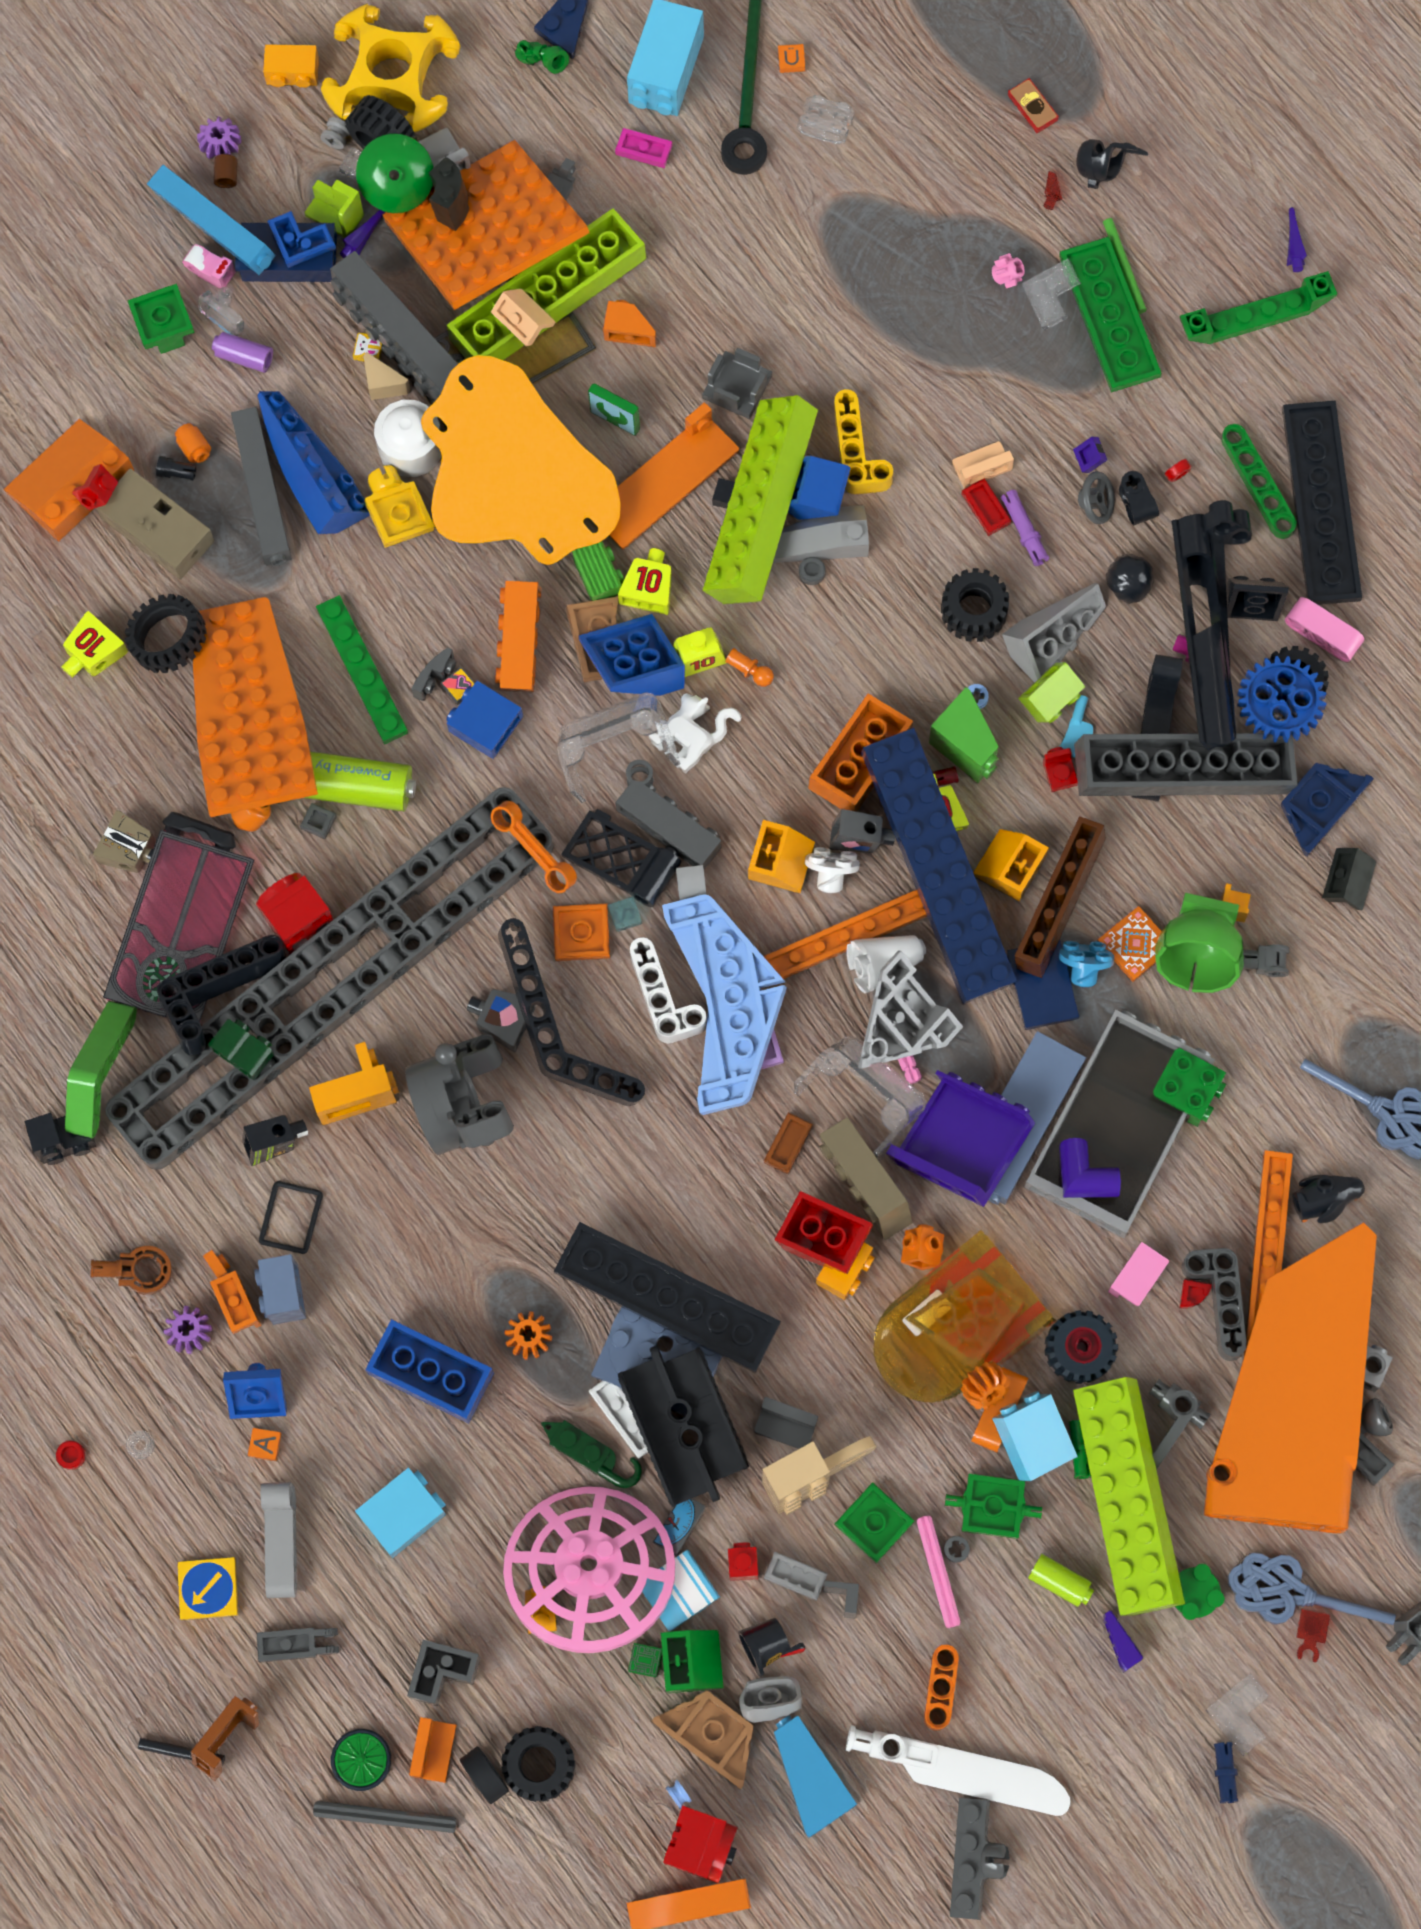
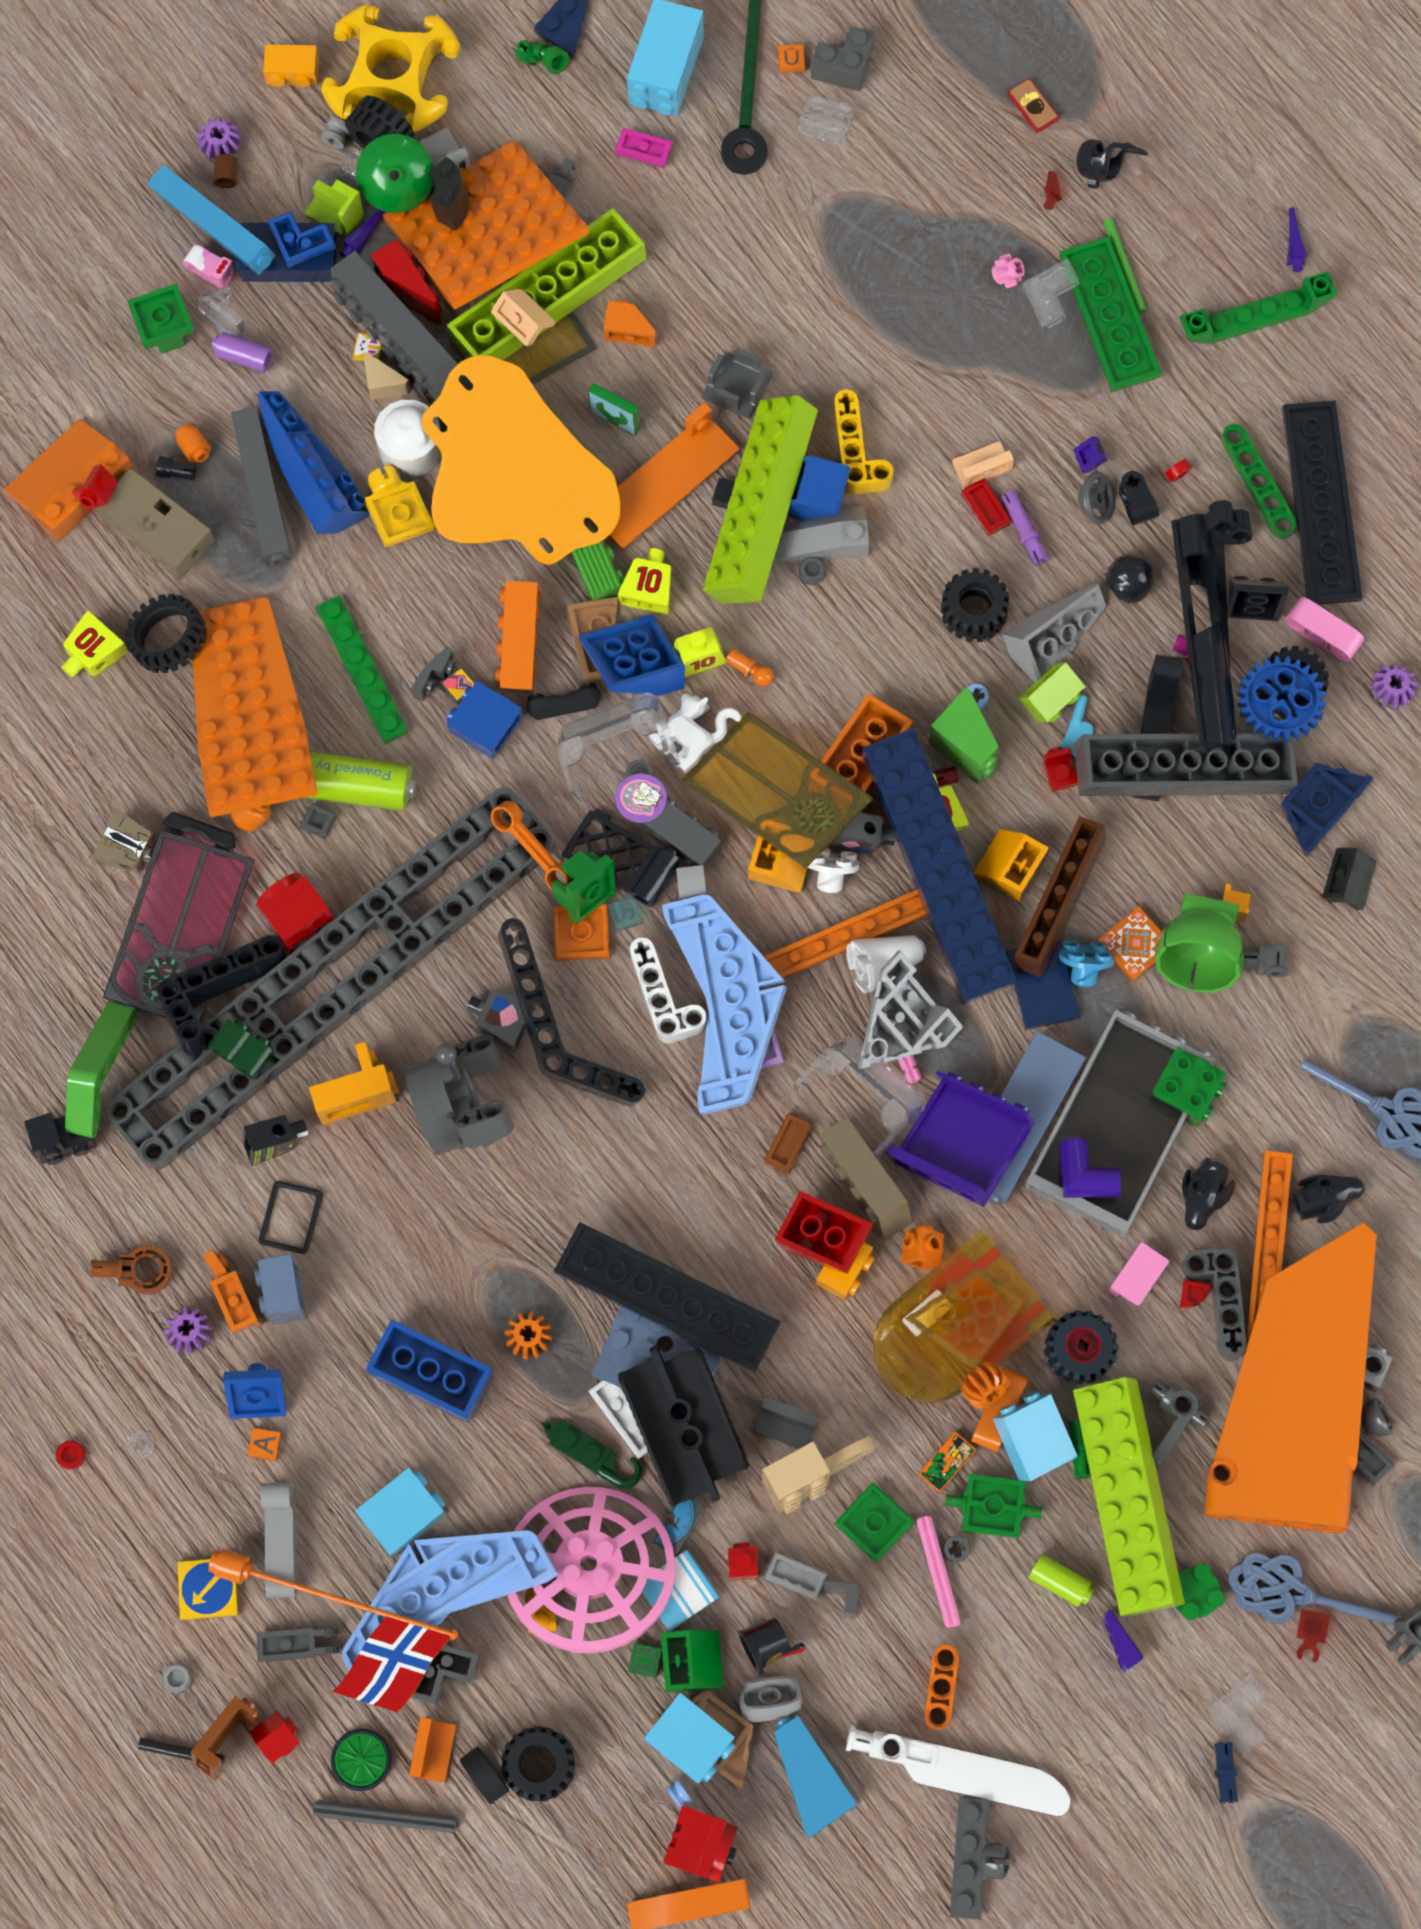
none -> light grey tile [162,1664,192,1694]
none -> flag [208,1549,458,1713]
none -> red brick [249,1710,300,1764]
none -> light blue wing [342,1530,559,1671]
none -> red slope [370,239,442,325]
none -> black piece [526,682,602,720]
none -> green panel [552,851,616,925]
none -> sticker [615,774,667,823]
none -> medium azure brick [644,1693,736,1785]
none -> clear yellow piece [682,711,873,869]
none -> dark grey brick [811,26,875,92]
none -> tile [918,1431,976,1493]
none -> black animal [1182,1157,1235,1230]
none -> medium lavender gear [1371,662,1418,710]

